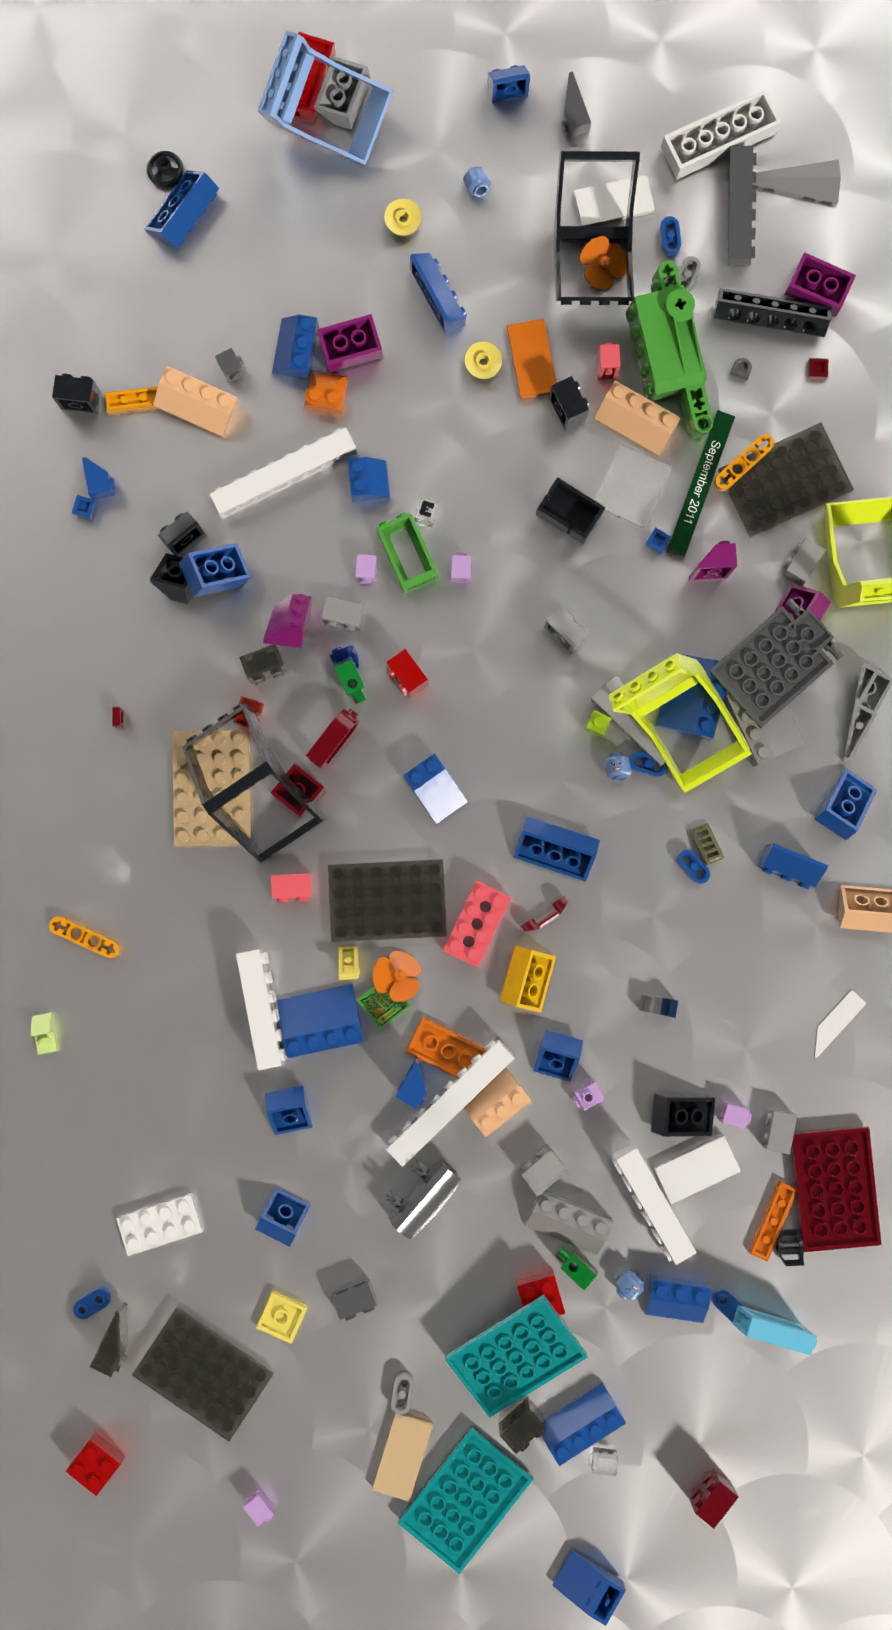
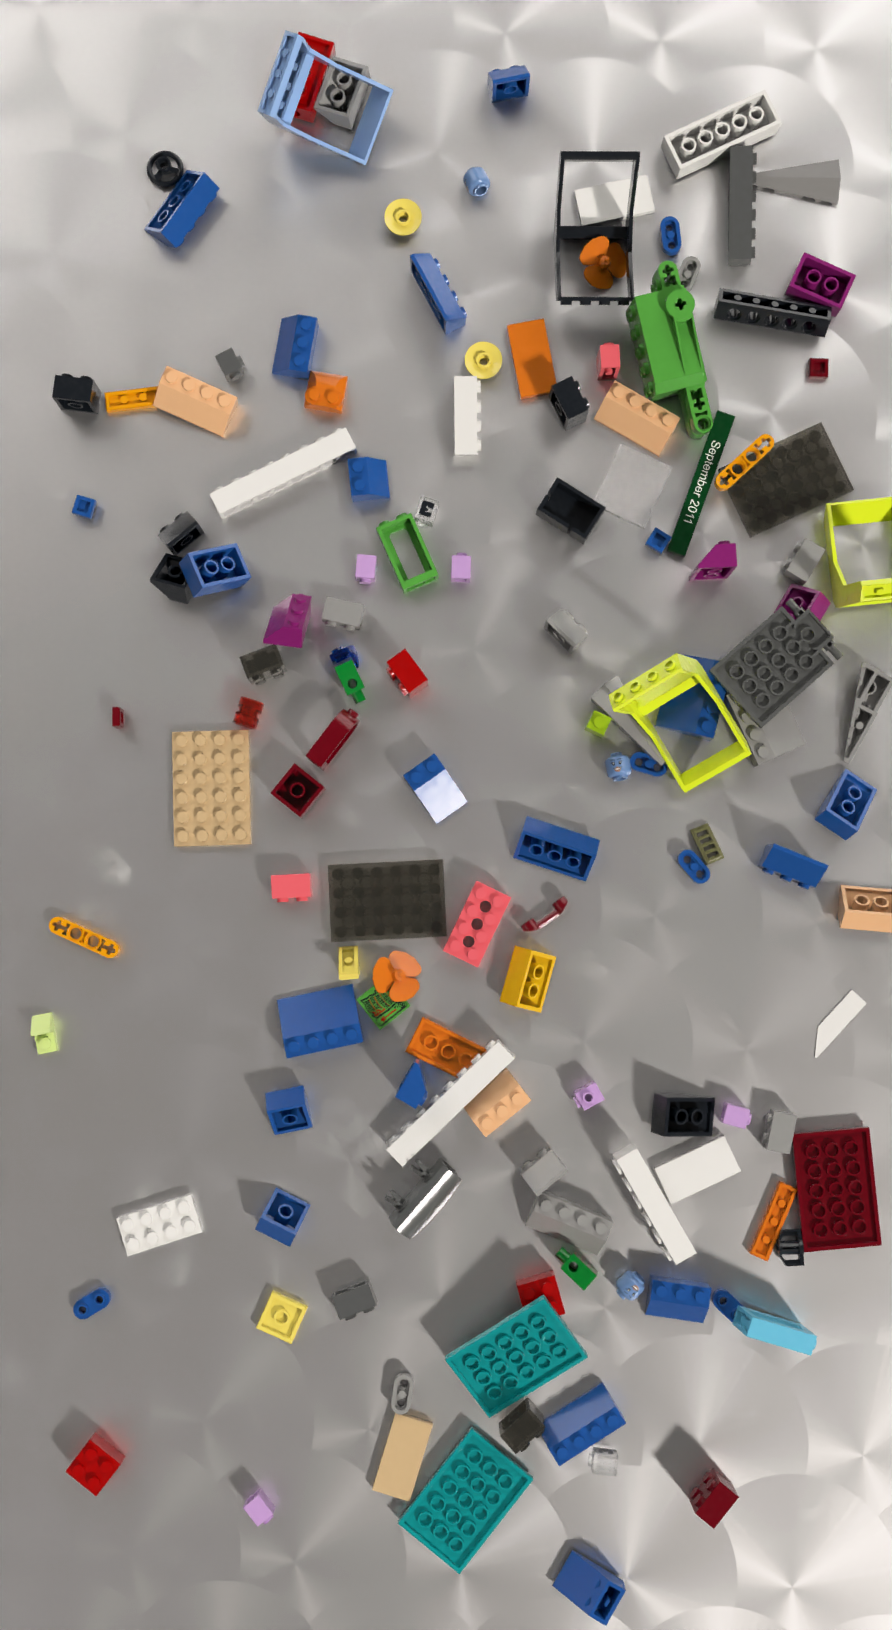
blue slope [82,457,117,499] -> none
clear smoke slope [90,1302,128,1377] -> none
clear smoke plate [132,1307,274,1441] -> none
black window [182,702,327,863] -> none
white brick [236,949,287,1070] -> none
magenta brick [317,314,383,373] -> none
blue slope [533,1030,583,1082] -> none
dark grey slope [561,71,591,139] -> none
leg [639,995,678,1018] -> none
flat silver tile [730,358,752,381] -> none
none -> white wedge [454,376,481,456]

